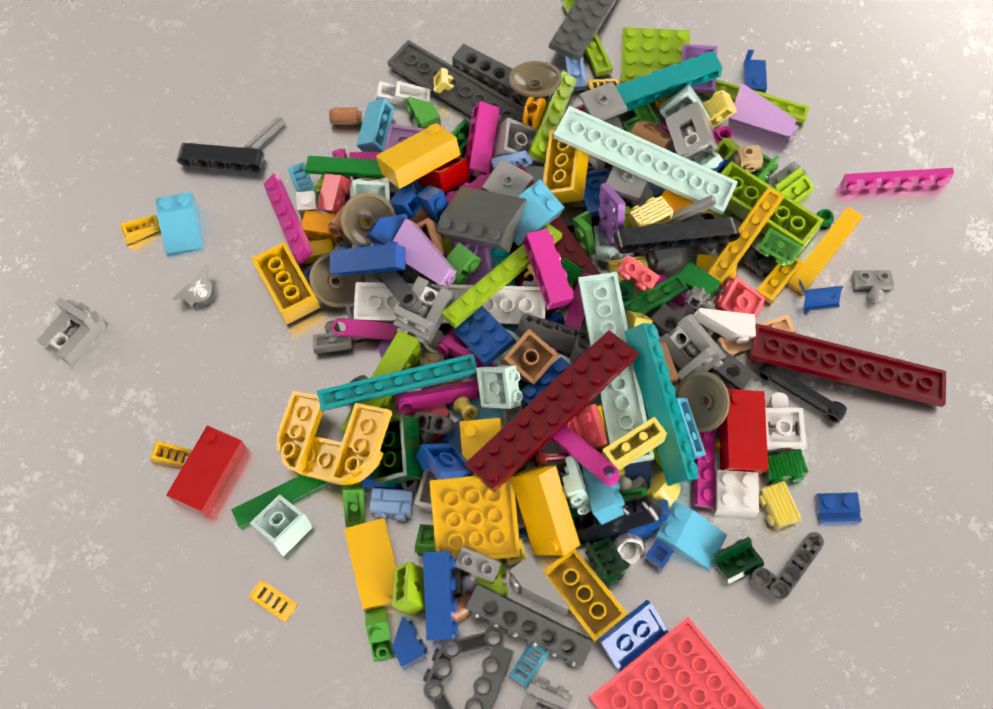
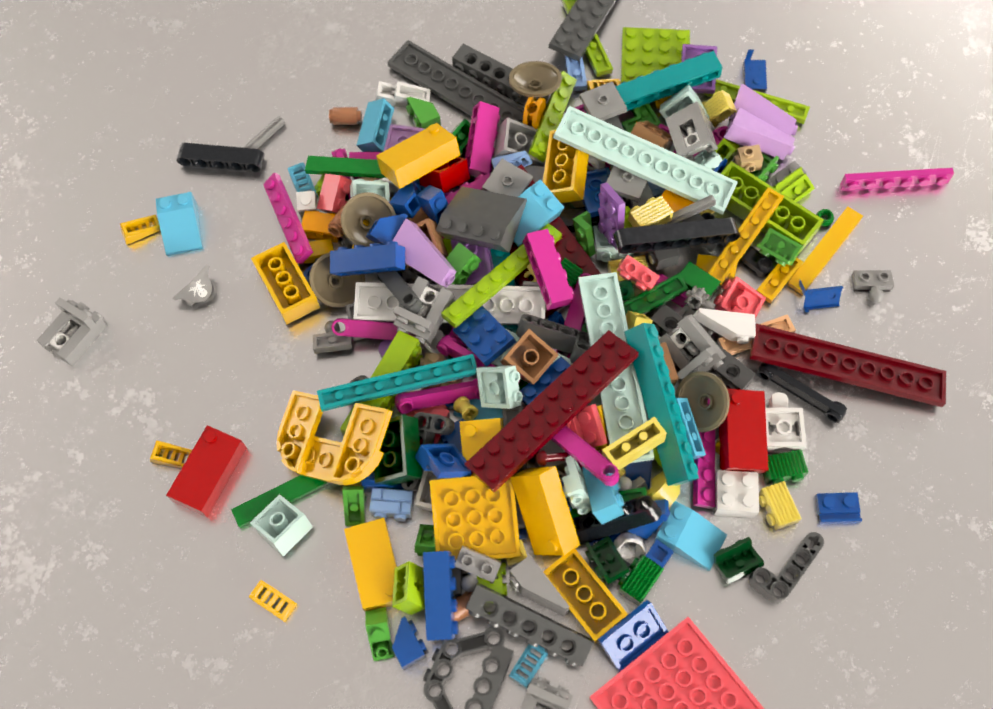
light yellow tile [434,68,454,93] -> none
none -> green brick [618,555,664,606]
none -> lavender slope [724,107,795,160]

